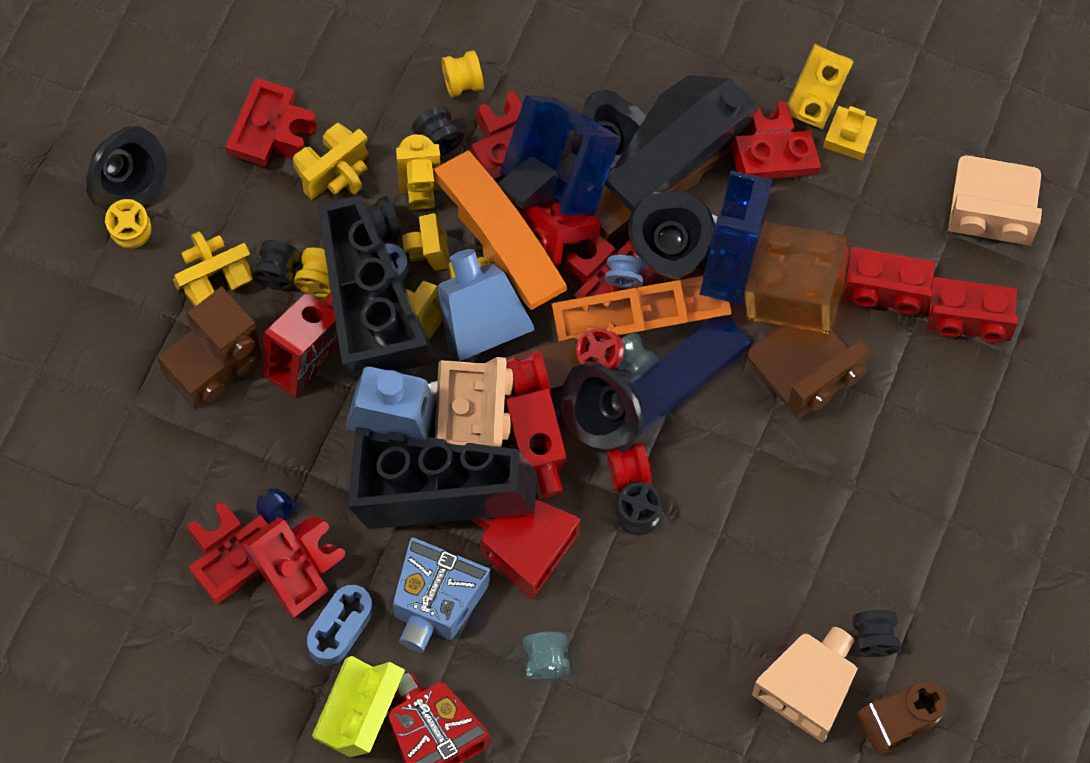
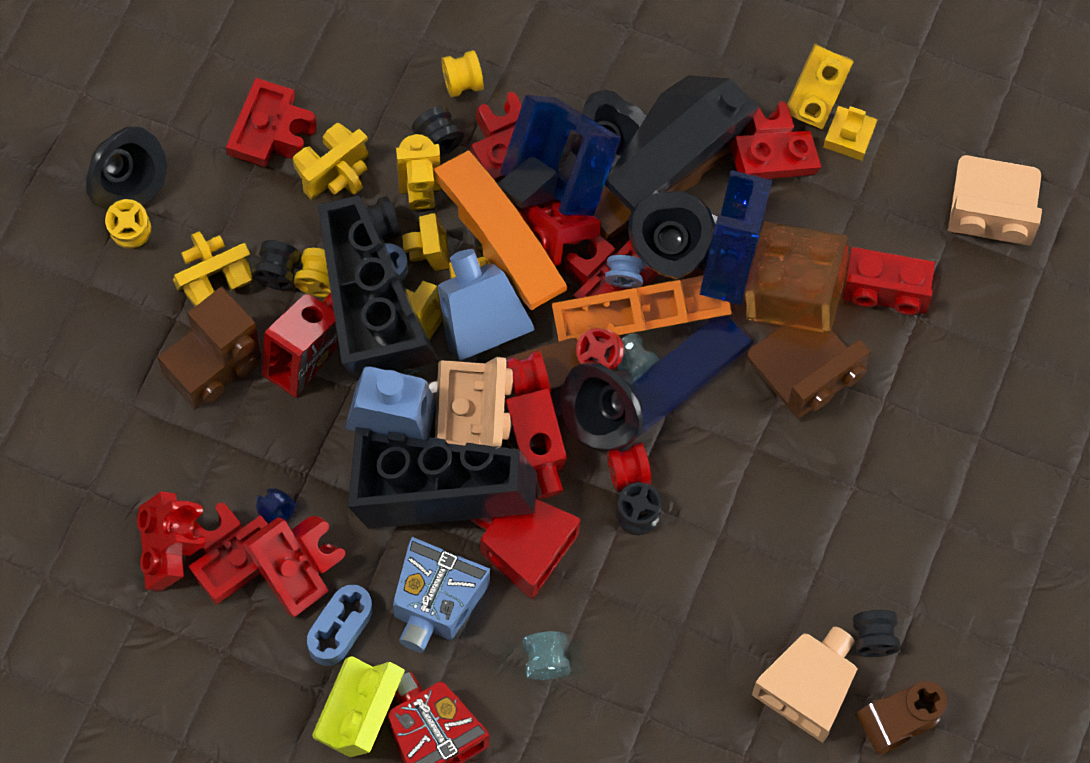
red bracket [926,277,1018,343] -> none
none -> red plate [137,491,206,591]

